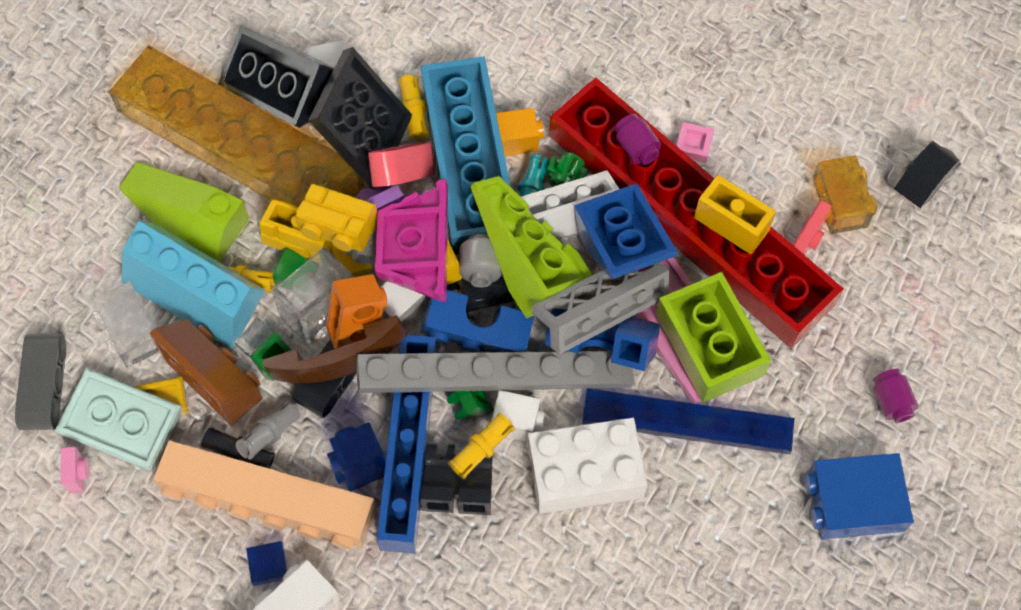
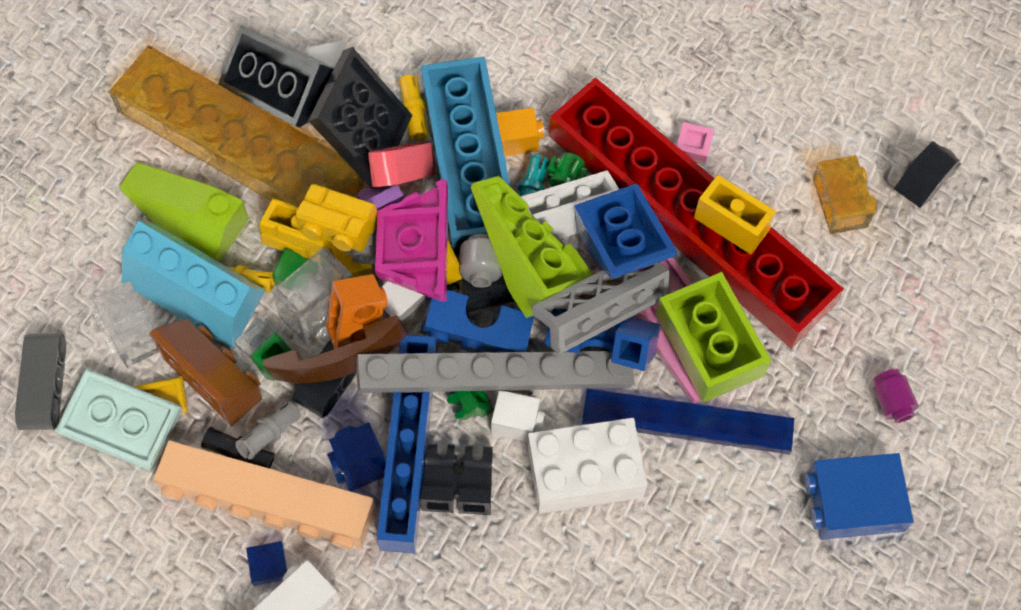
bright pink plate [61,447,90,493] -> none
yellow pin [448,412,515,479] -> none
magenta brick [614,114,662,165] -> none
coral plate [793,200,832,255] -> none

